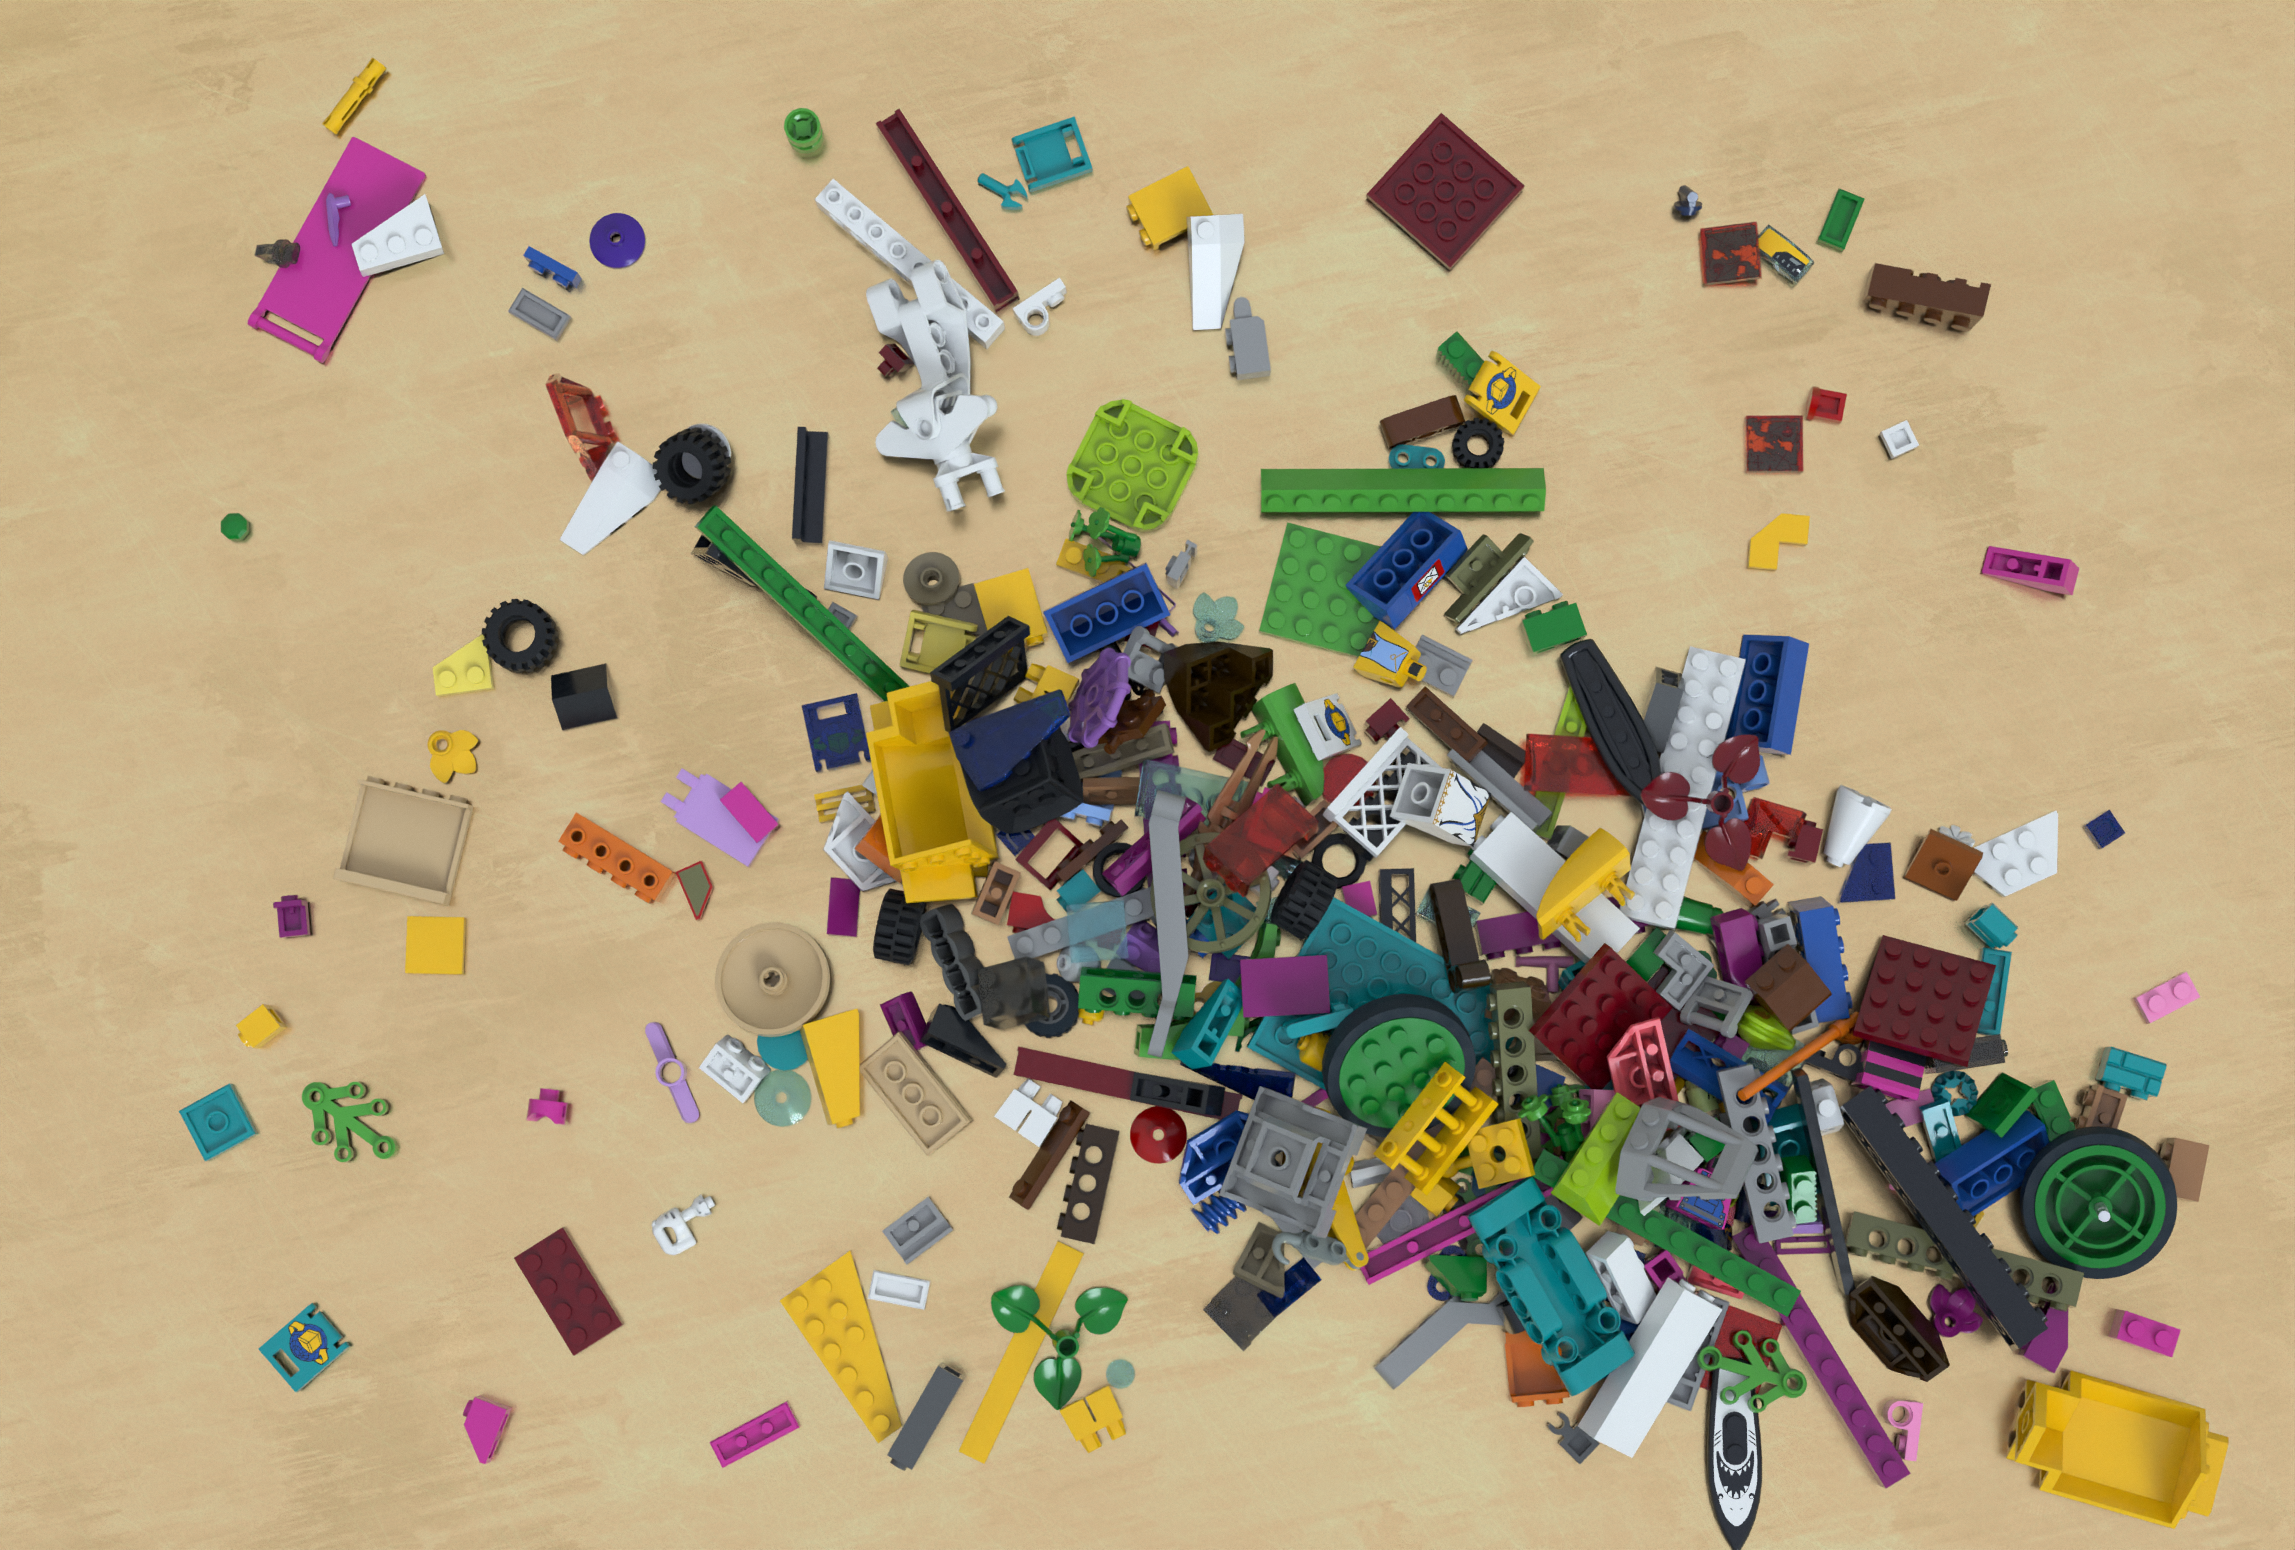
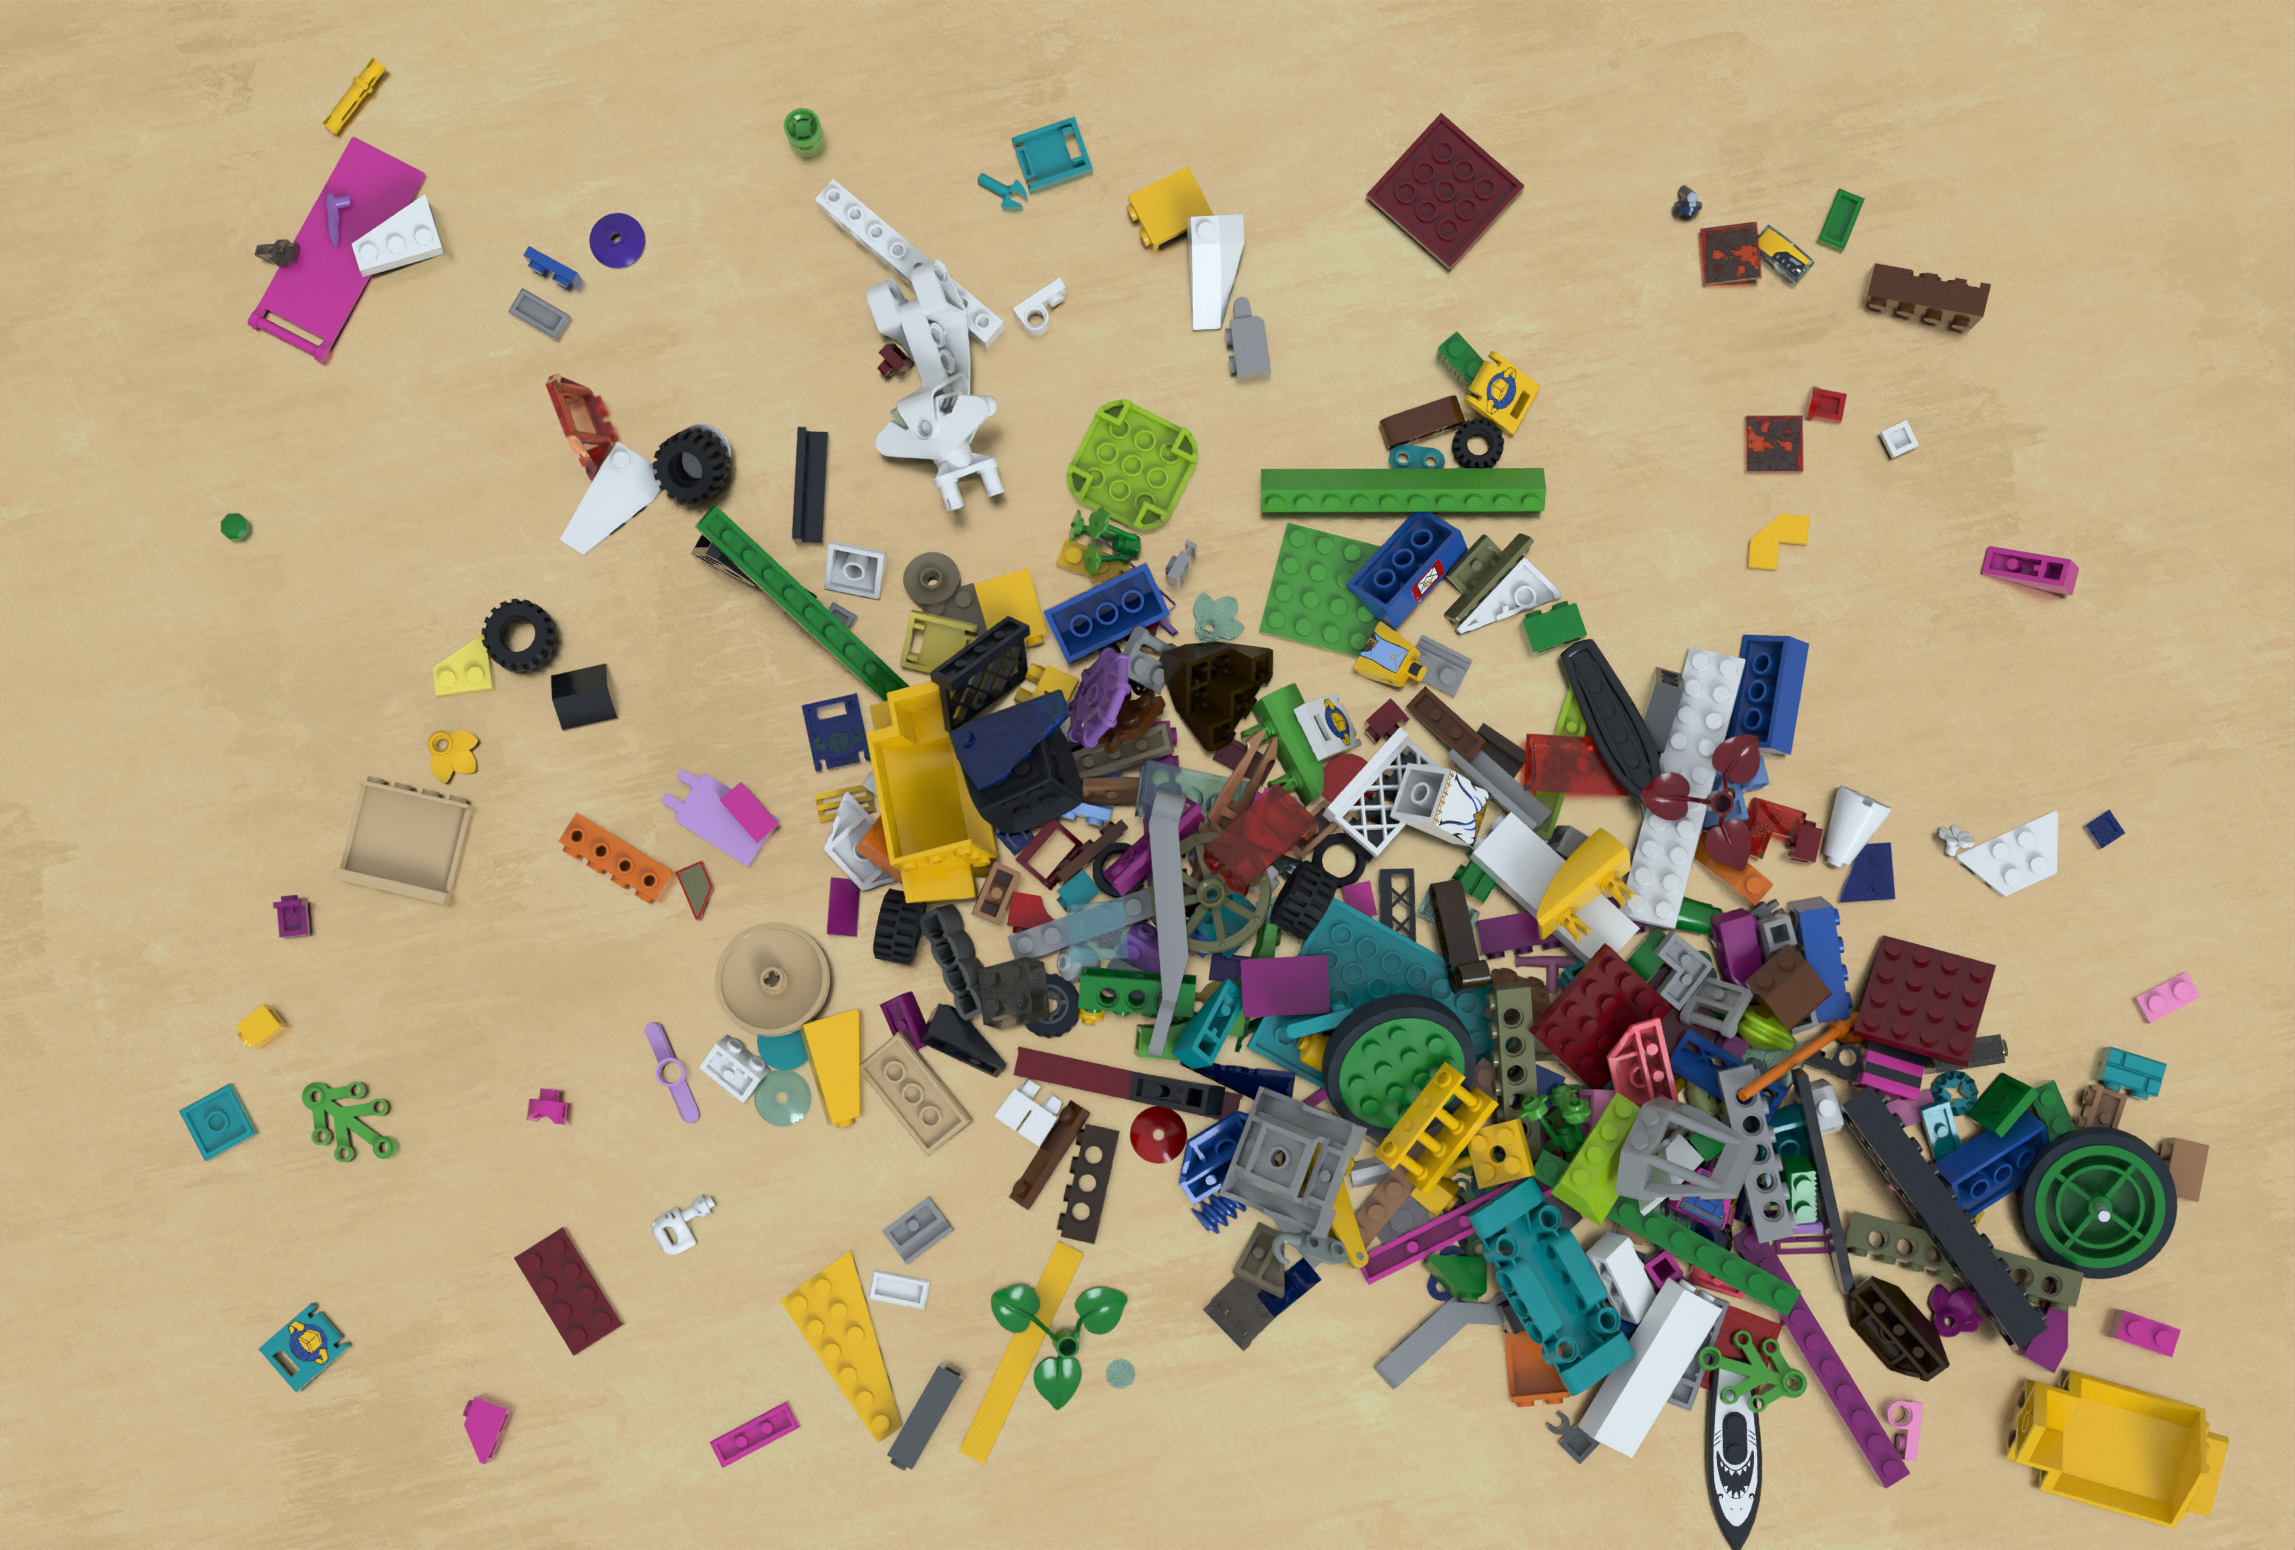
yellow tile [405,916,466,975] -> none
dark red tile [876,109,1020,313] -> none
yellow hips [1060,1384,1126,1453] -> none
dark orange plate [1905,828,1983,901] -> none
teal brick [1966,903,2018,949] -> none
teal tile [1977,947,2012,1037] -> none

